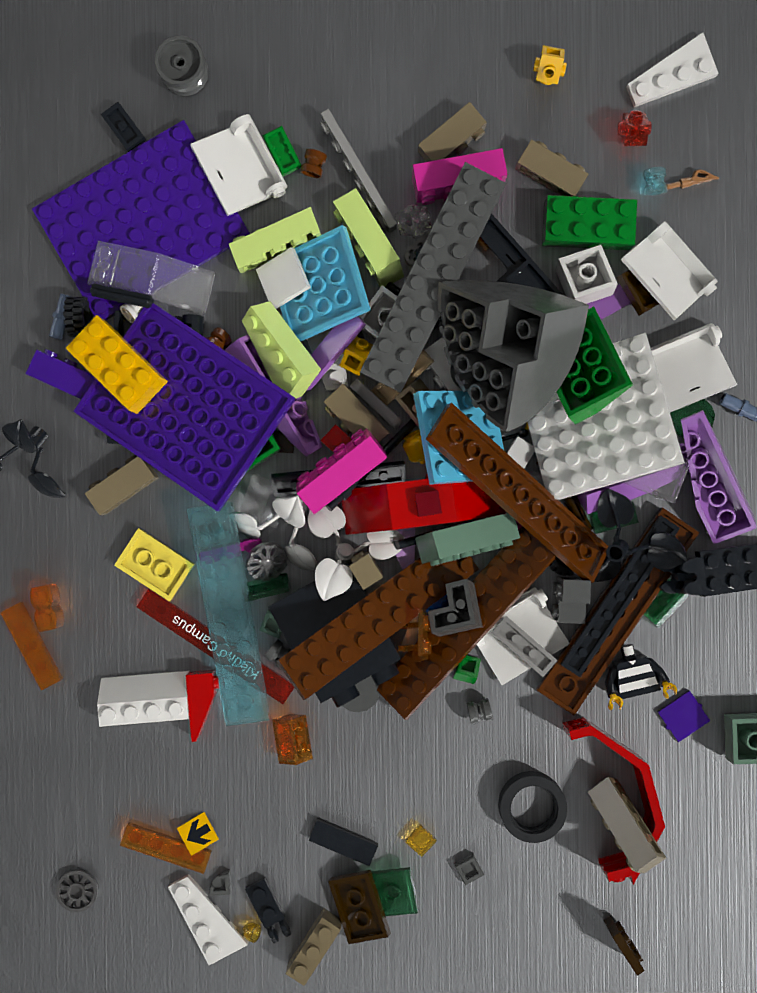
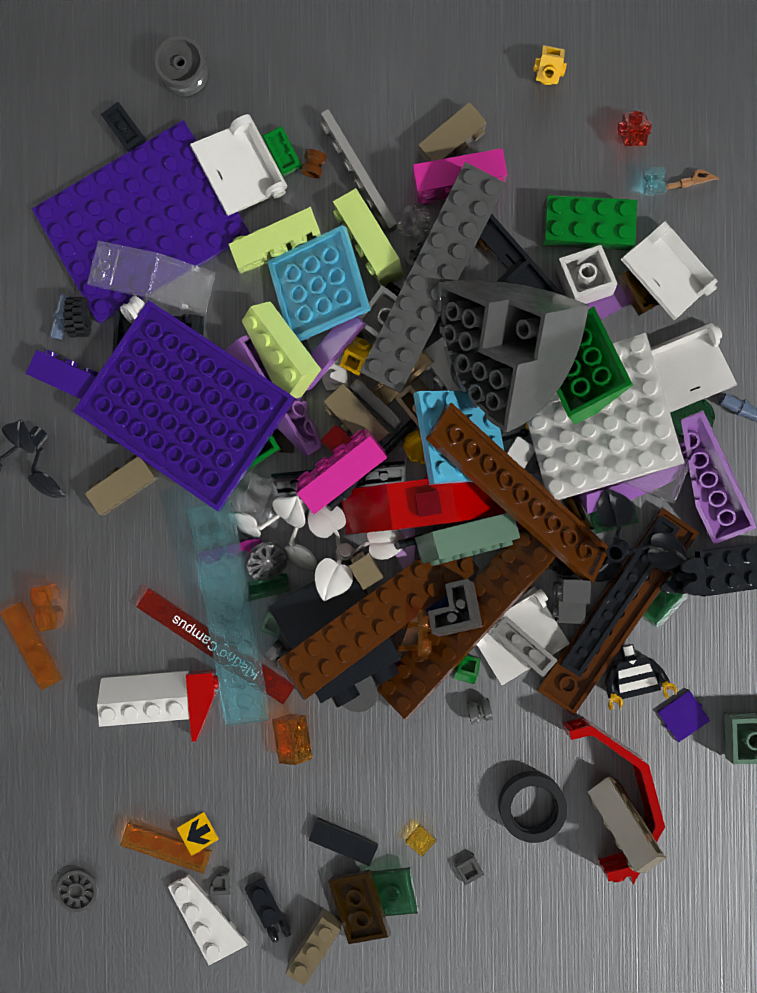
yellow brick [66,315,168,414] -> none
black axle [90,283,154,308] -> none
light yellow plate [114,528,195,601] -> none
reddish brown wheel [206,327,232,349] -> none
clear yellow hinge [242,922,261,943] -> none
white tile [256,247,311,309] -> none
dark tan brick [515,139,589,197] -> none
dark brown plate [603,916,645,976] -> none
white wing [626,33,719,107] -> none

